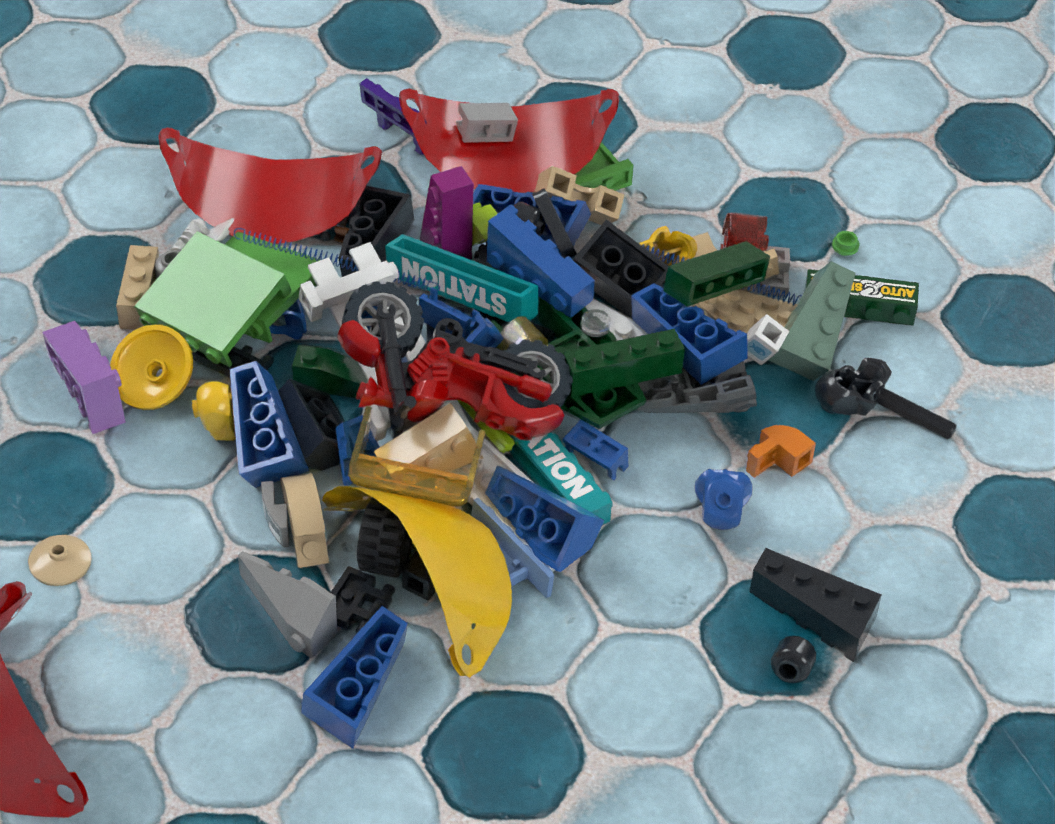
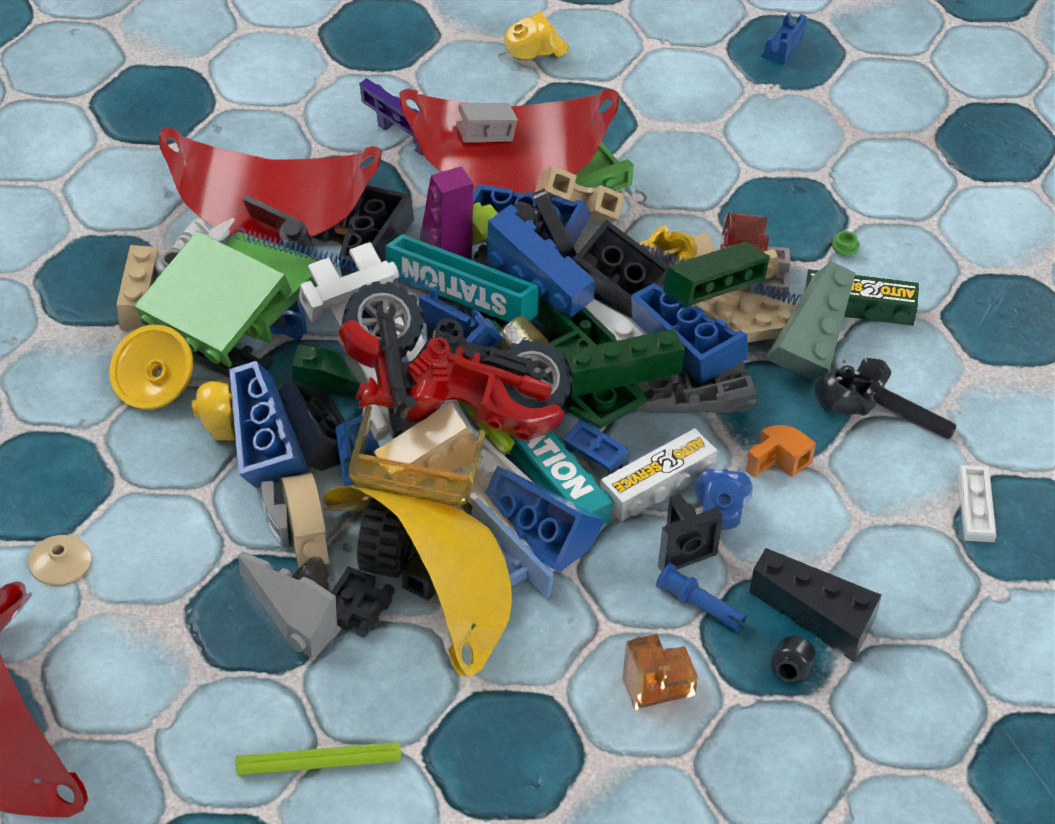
medium lavender wedge [42,321,126,434] -> none
blue wedge [301,606,408,749] -> none
clear tile [581,309,611,337] -> none
white brick [747,314,789,365] -> none
none -> lime axle [235,742,401,775]
none -> black door [243,195,314,256]
none -> clear smoke cone [292,556,330,589]
none -> yellow head [504,12,568,60]
none -> white brick [600,428,718,522]
none -> clear orange brick [622,634,698,710]
none -> blue pin [656,563,747,632]
none -> black bracket [658,493,723,572]
none -> blue hinge [761,12,807,65]
none -> white tile [958,465,996,542]

